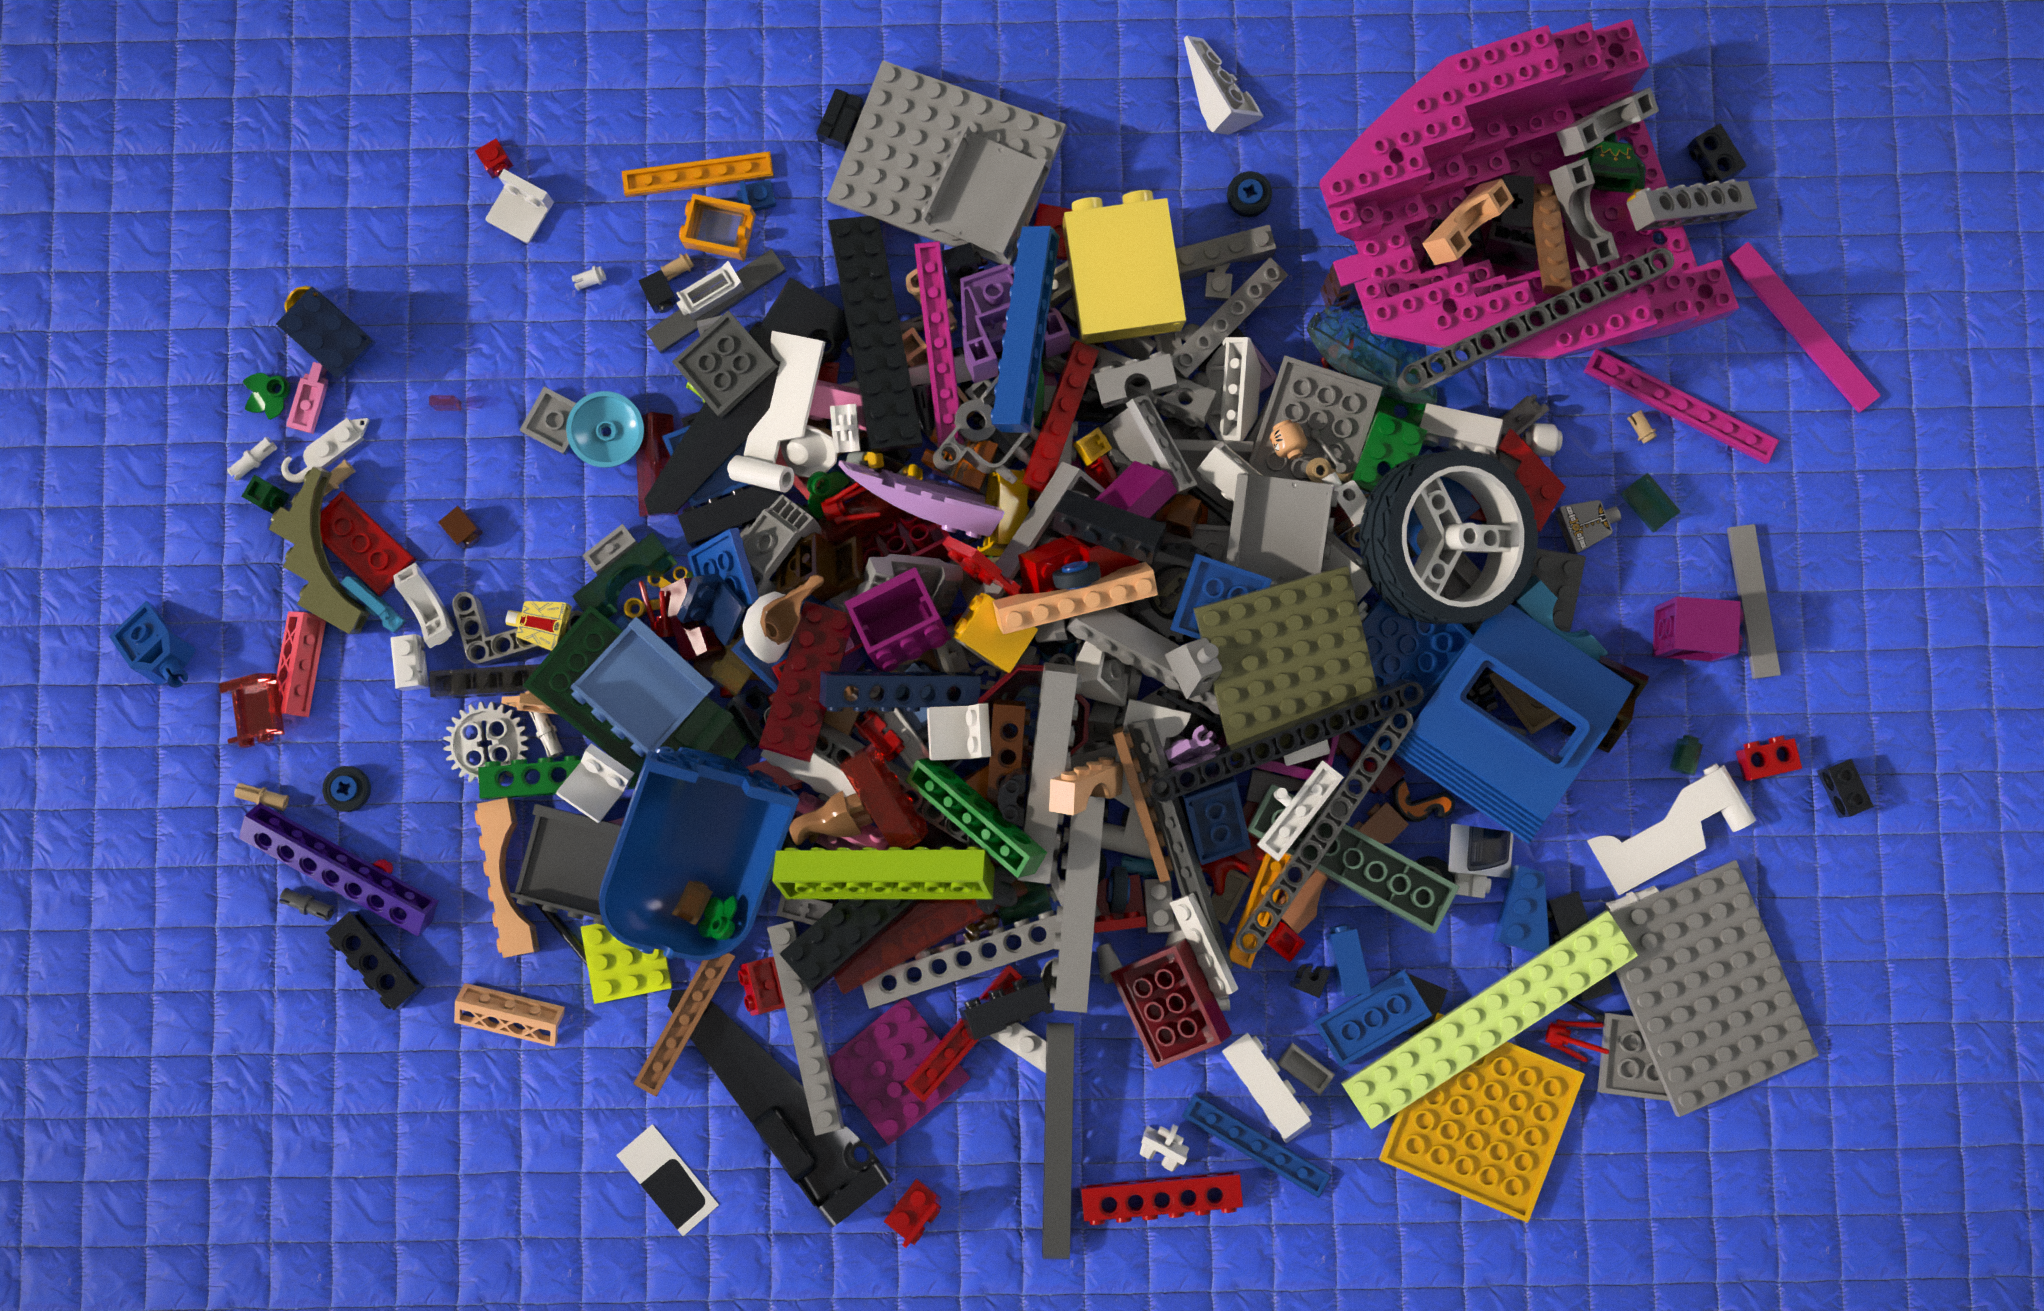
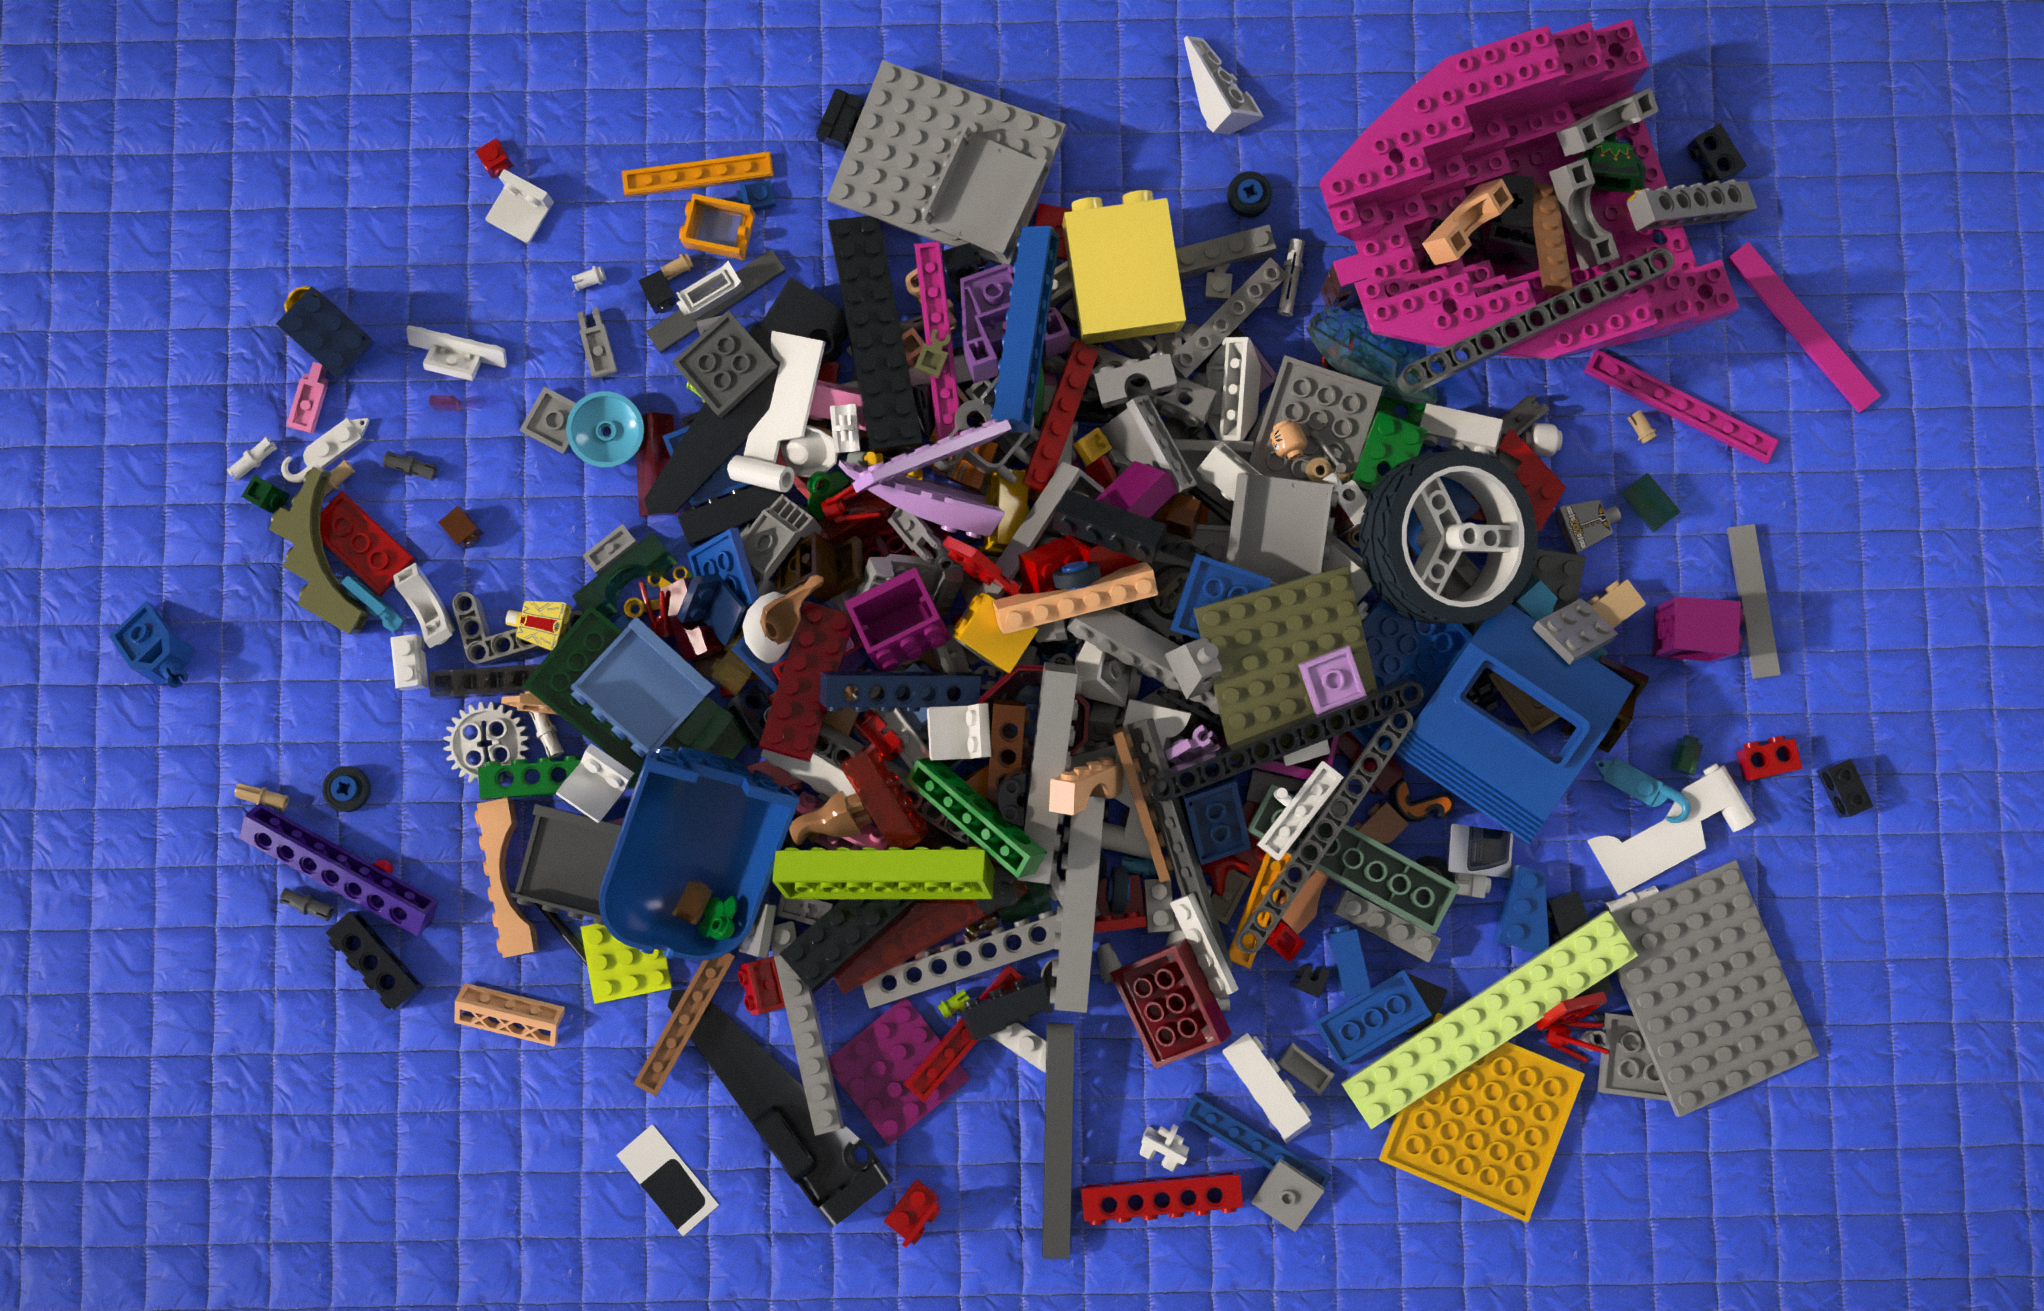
clear red panel [219,673,285,748] -> none
green plate [243,373,291,420] -> none
coral fence [270,611,326,717] -> none
none -> dark grey pin [383,451,438,481]
none -> white bracket [406,325,507,381]
none -> light grey hinge [577,307,618,380]
none -> light grey plate [737,903,776,958]
none -> lavender plate [852,419,1012,493]
none -> light grey hinge [888,507,943,563]
none -> olive plate [915,329,951,379]
none -> dark grey pin [932,540,956,572]
none -> lime pin [937,989,970,1019]
none -> light grey plate [1251,1158,1325,1232]
none -> white pin [1277,239,1305,317]
none -> lavender plate [1298,645,1367,715]
none -> light grey arch [1331,890,1441,962]
none -> light grey plate [1533,598,1618,665]
none -> red plate [1535,991,1608,1030]
none -> light grey pin [1580,1030,1607,1052]
none -> tan brick [1587,579,1646,628]
none -> dark azure plate [1595,758,1691,823]

